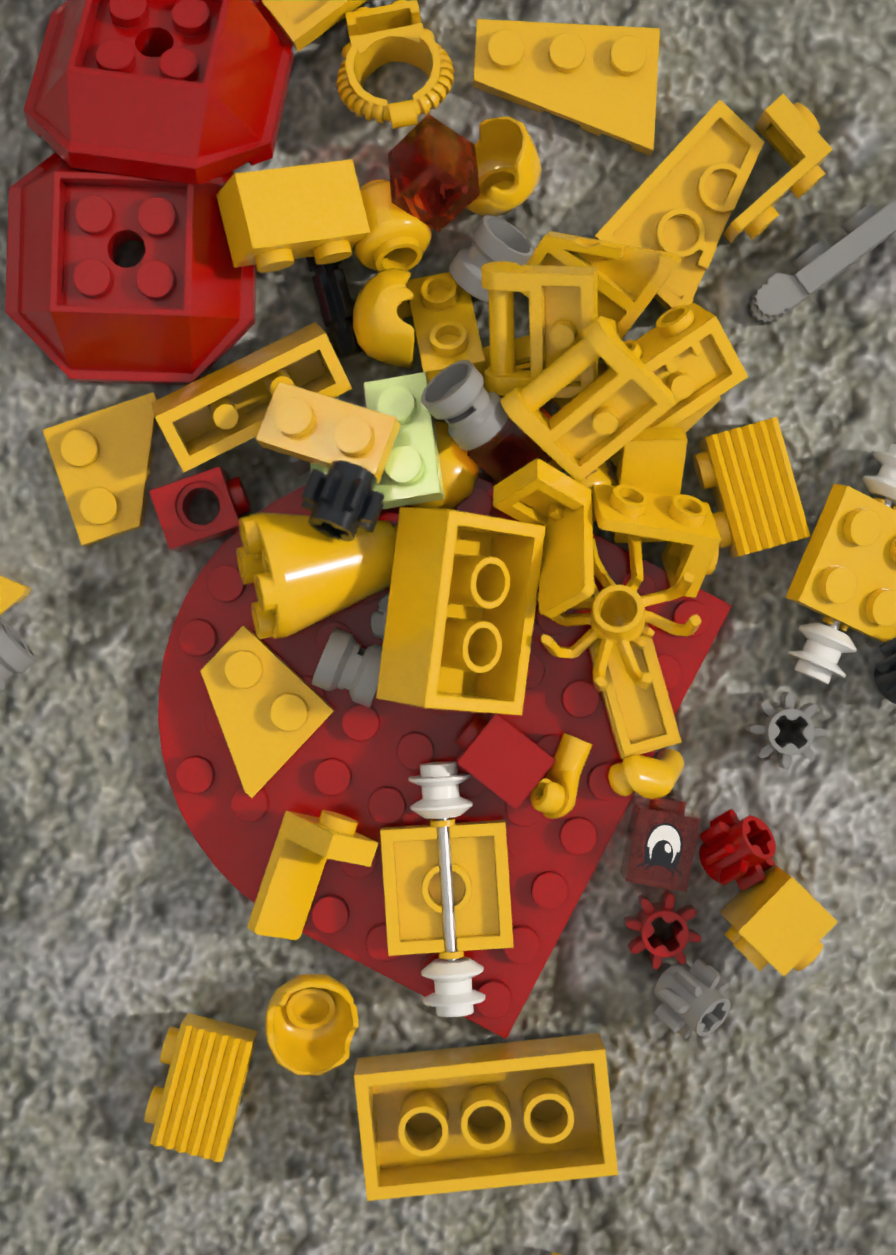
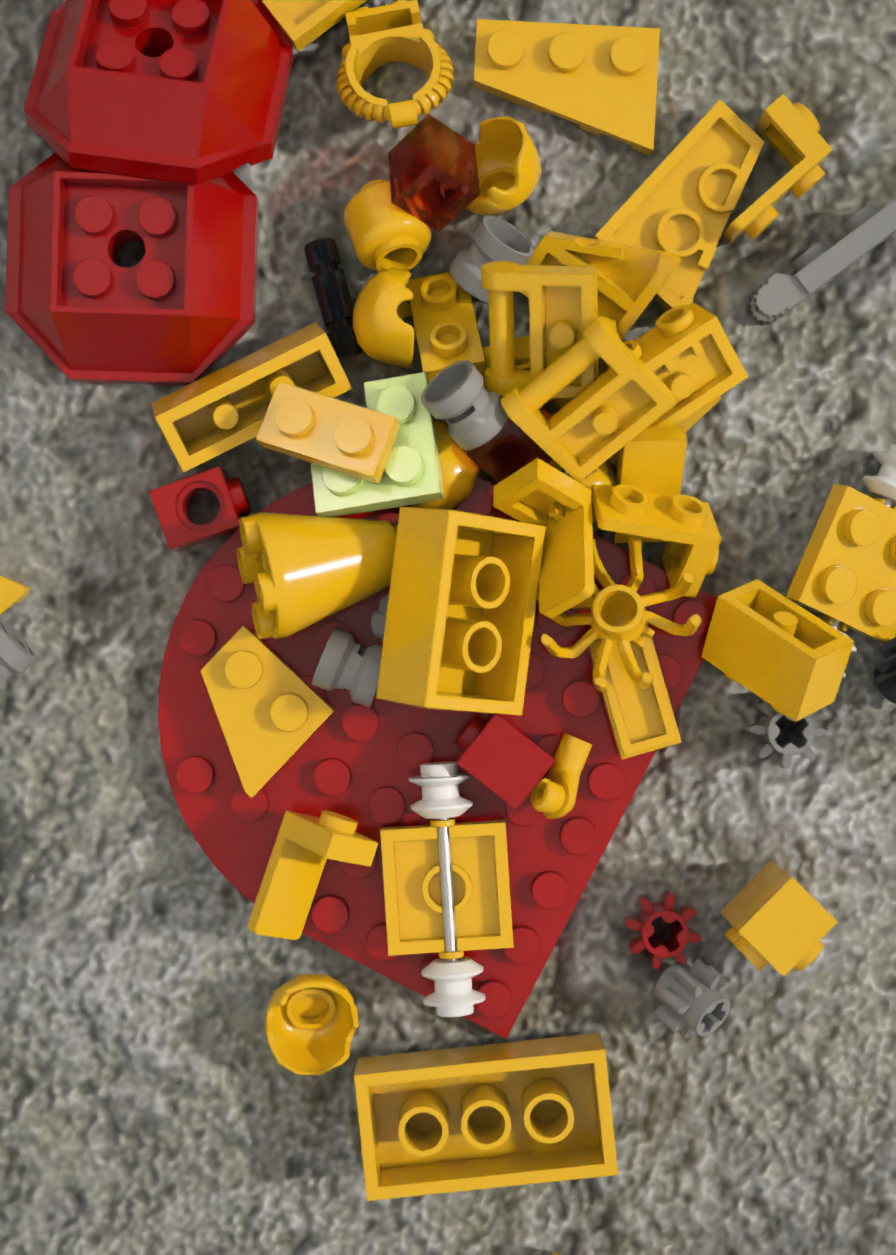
yellow wing [42,392,158,547] -> none
yellow brick [144,1013,258,1162] -> none
yellow brick [216,159,371,273] -> none
black gear [301,460,384,541] -> none
yellow arm [608,749,684,799] -> none
clear red brick [620,796,700,892] -> none
yellow brick [693,417,811,558] -> none
red gear [699,809,776,891] -> none
none -> yellow brick [701,579,854,722]

